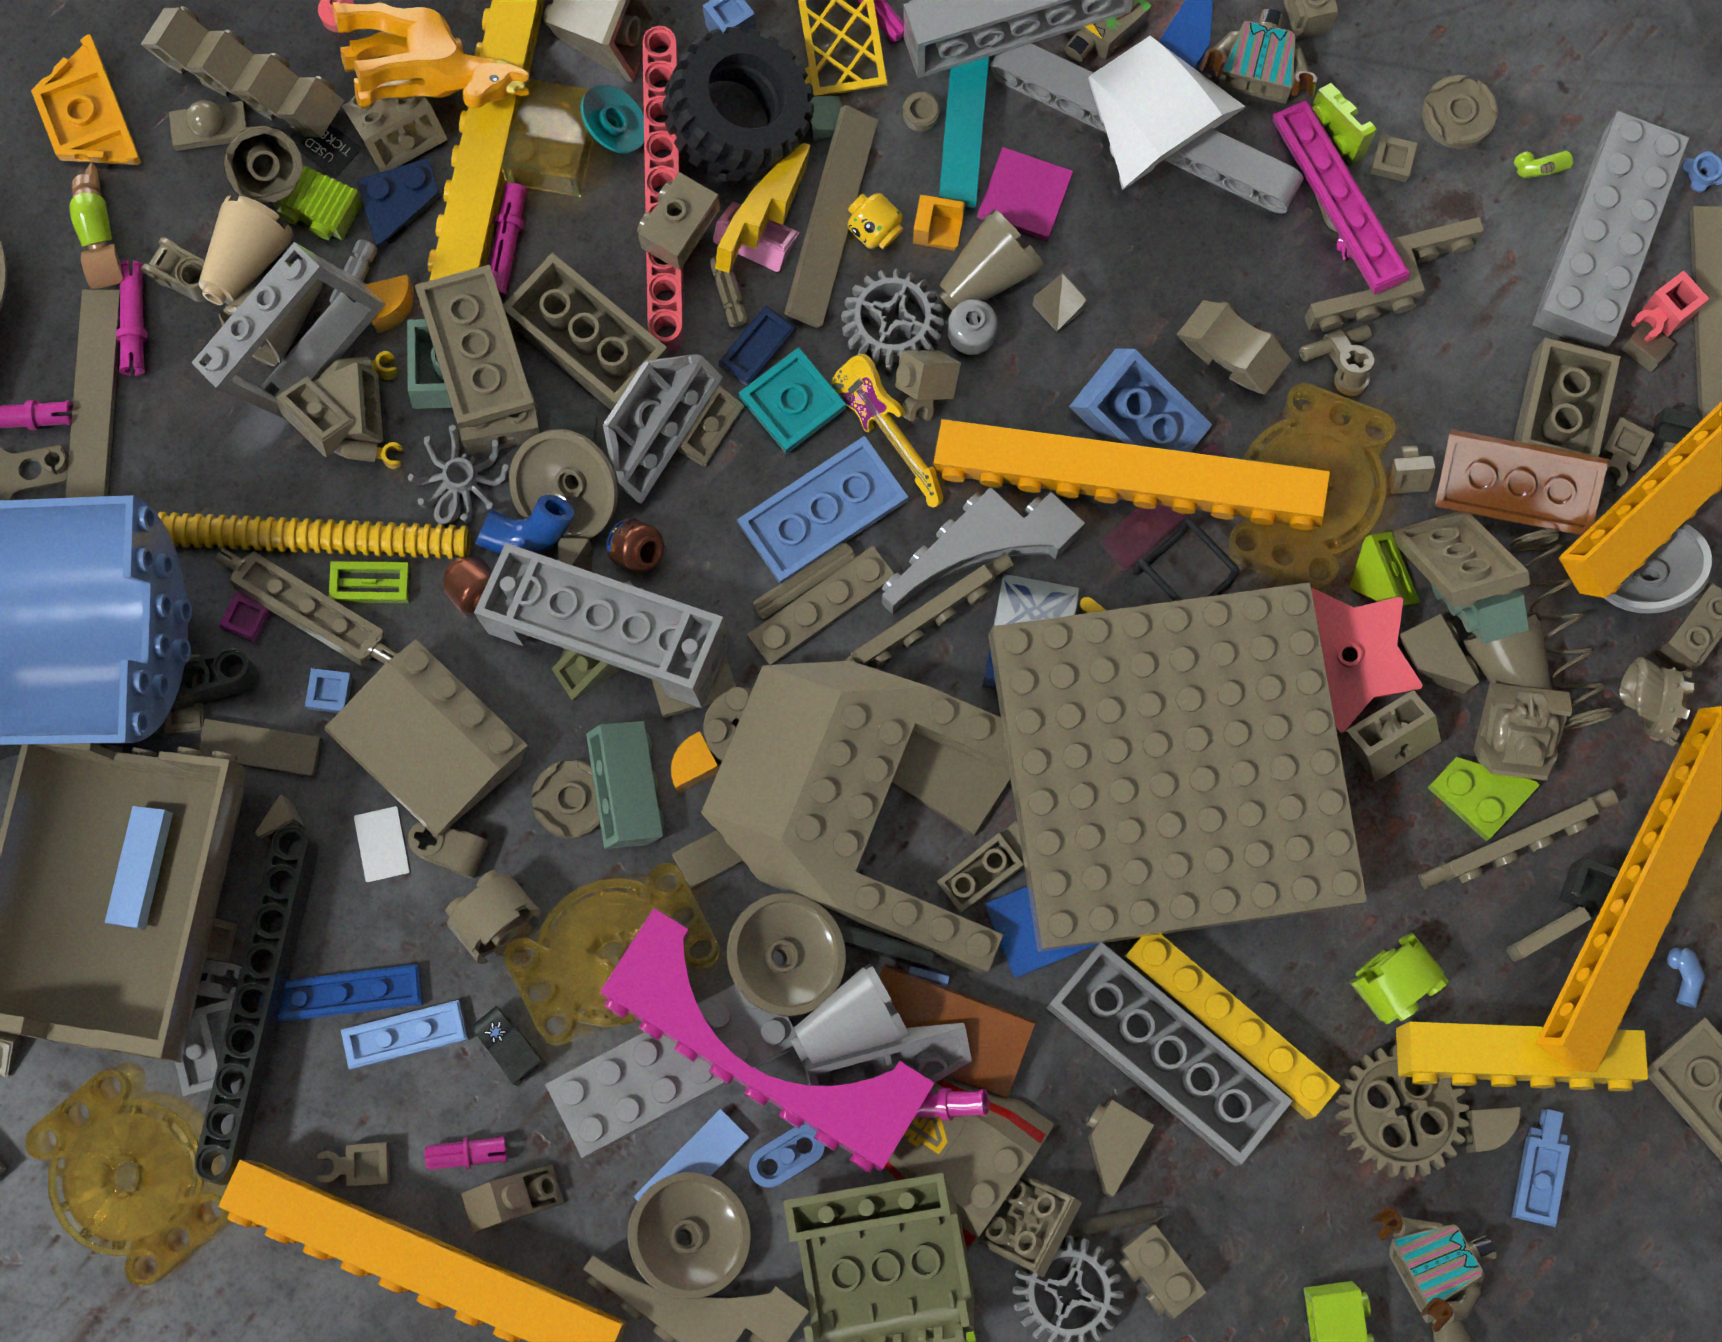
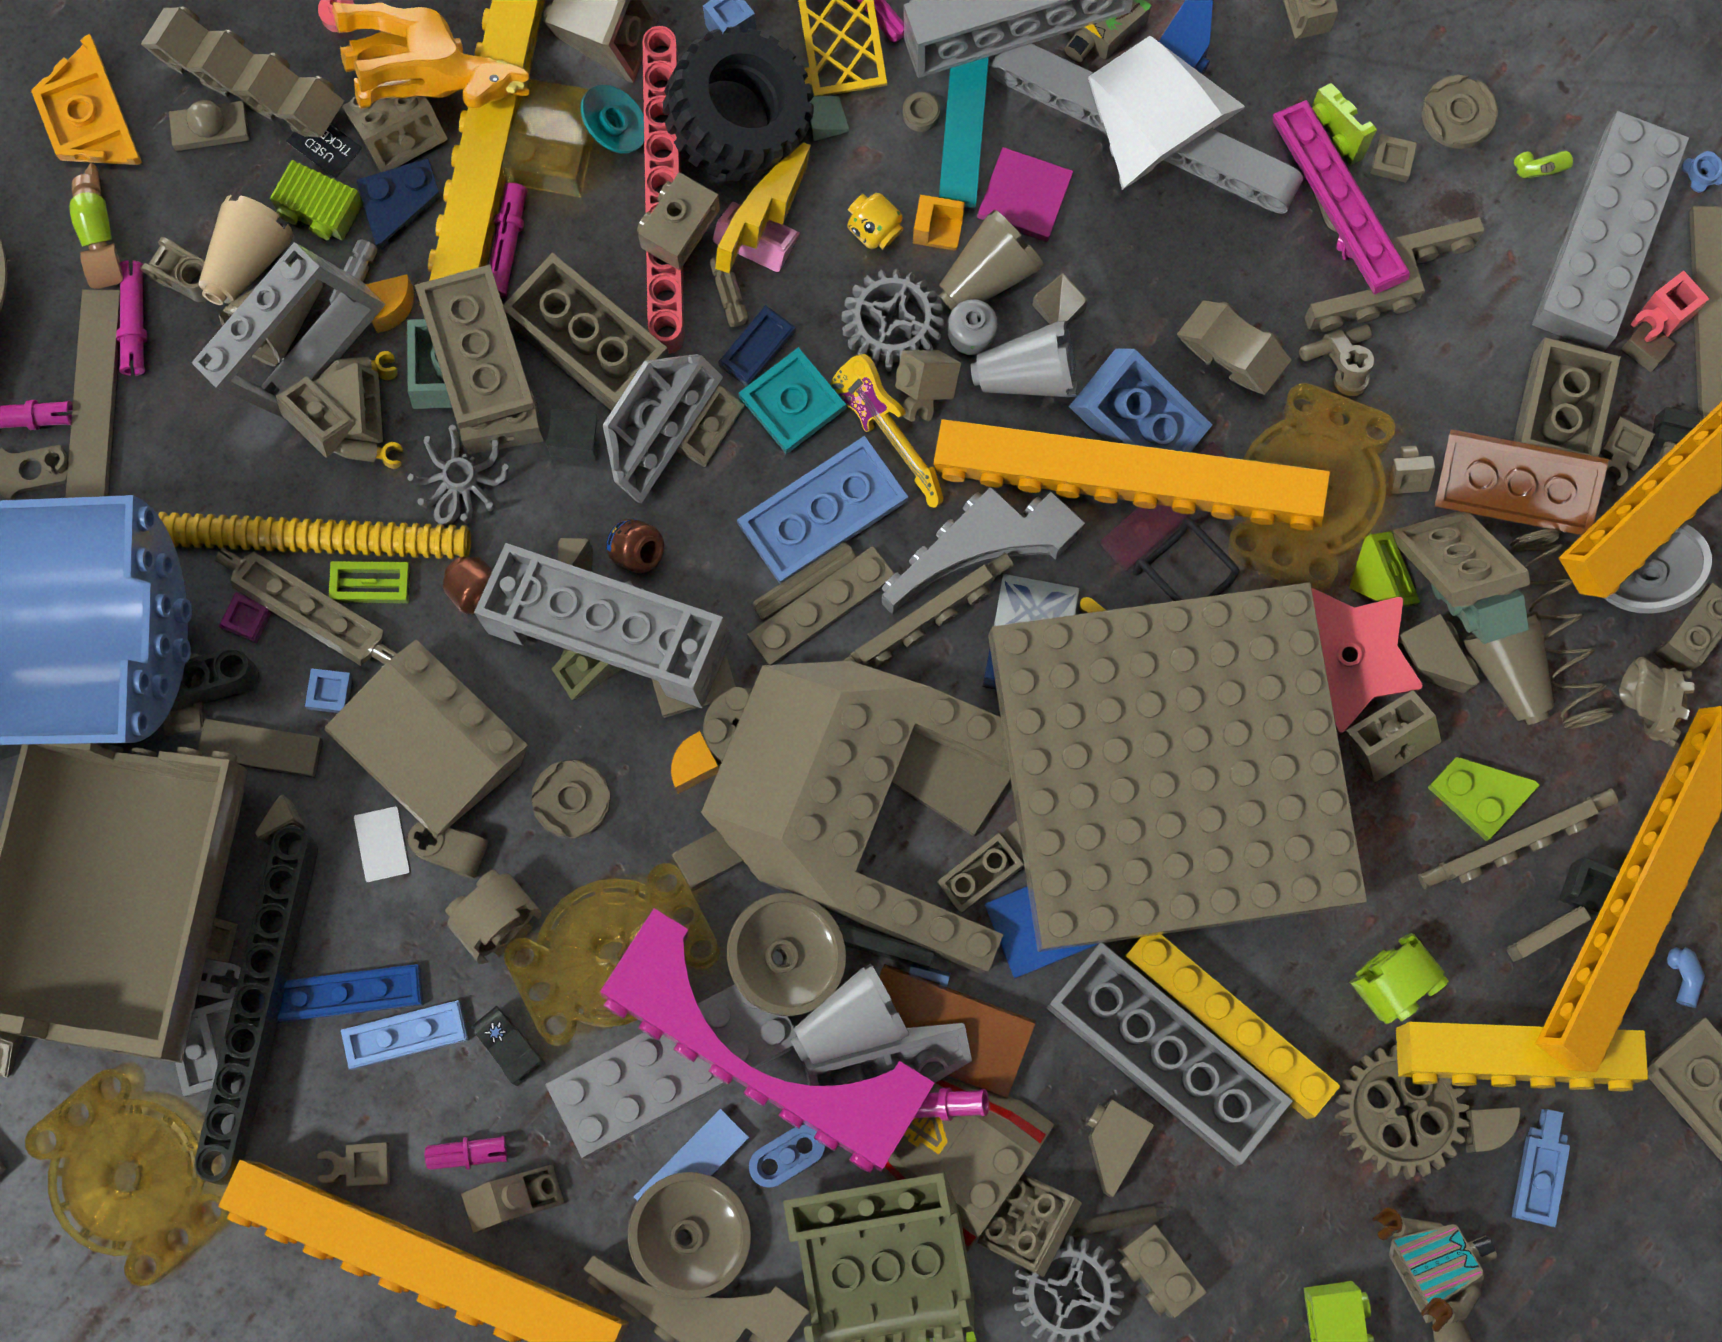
light blue tile [105,806,173,930] -> none
dark tan cone [224,126,303,204] -> none
blue cylinder [475,495,574,554] -> none
dark tan dish [509,429,618,539] -> none
sand green brick [586,721,665,849] -> none
dark tan tile [784,105,878,328] -> none
torso [1199,9,1317,104] -> none
dark tan brick [1473,683,1572,781] -> none
none -> light grey cone [971,320,1078,398]

